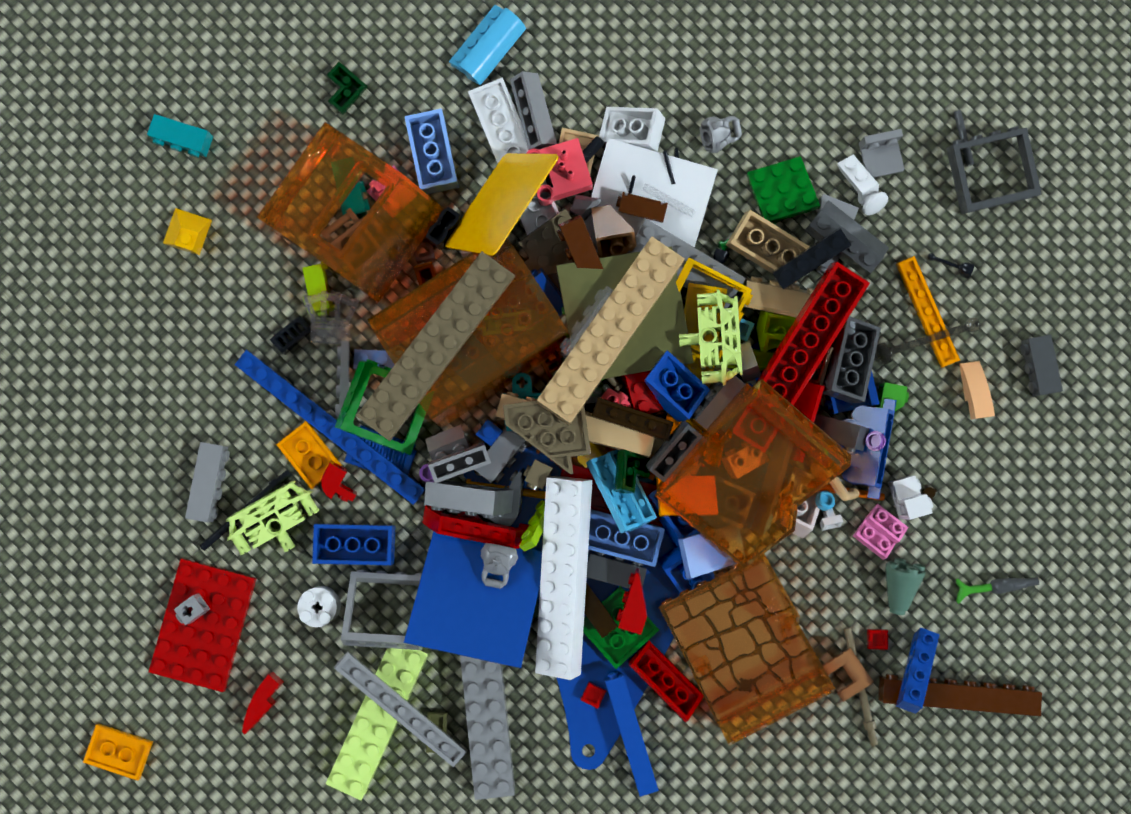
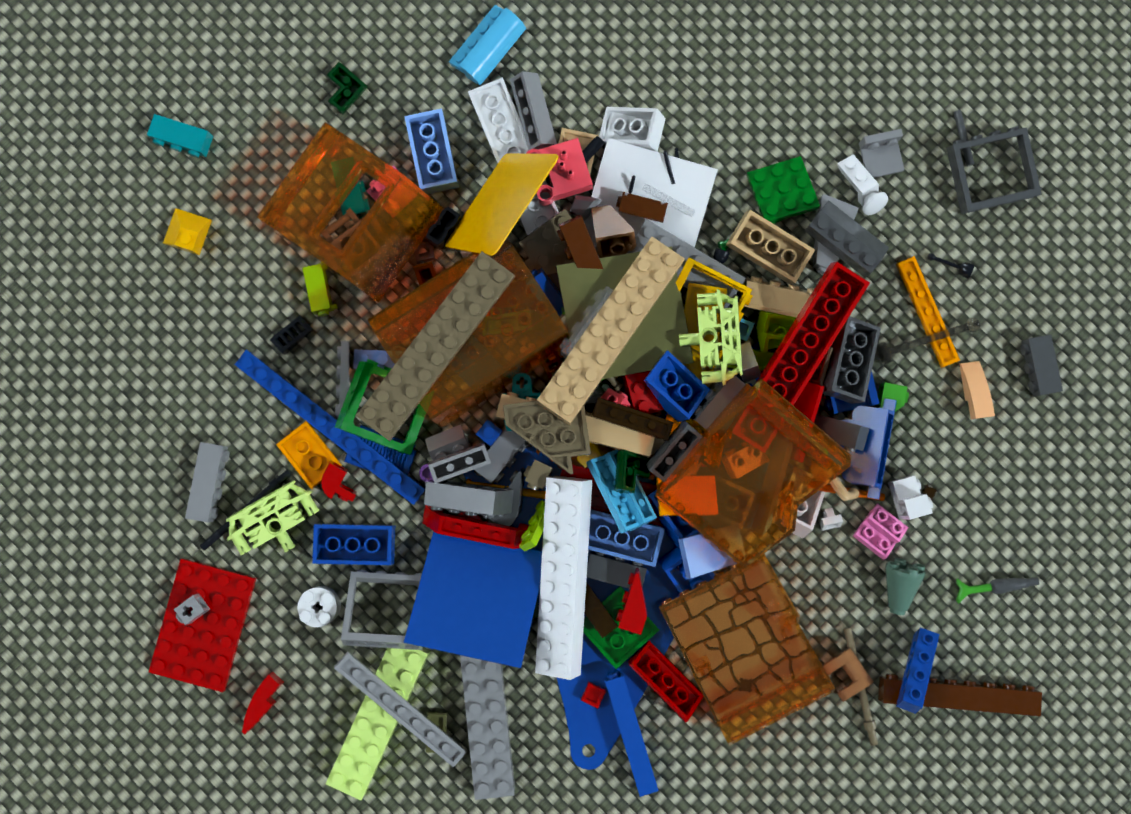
light orange tile [83,723,153,781] -> none
clear plate [302,291,359,344] -> none
light grey piece [480,543,518,589] -> none
light grey piece [699,116,742,153] -> none
black brick [772,227,851,289] -> none
medium azure tile [815,490,835,511] -> none
medium lavender plate [865,431,886,451] -> none
red tile [867,629,888,650] -> none

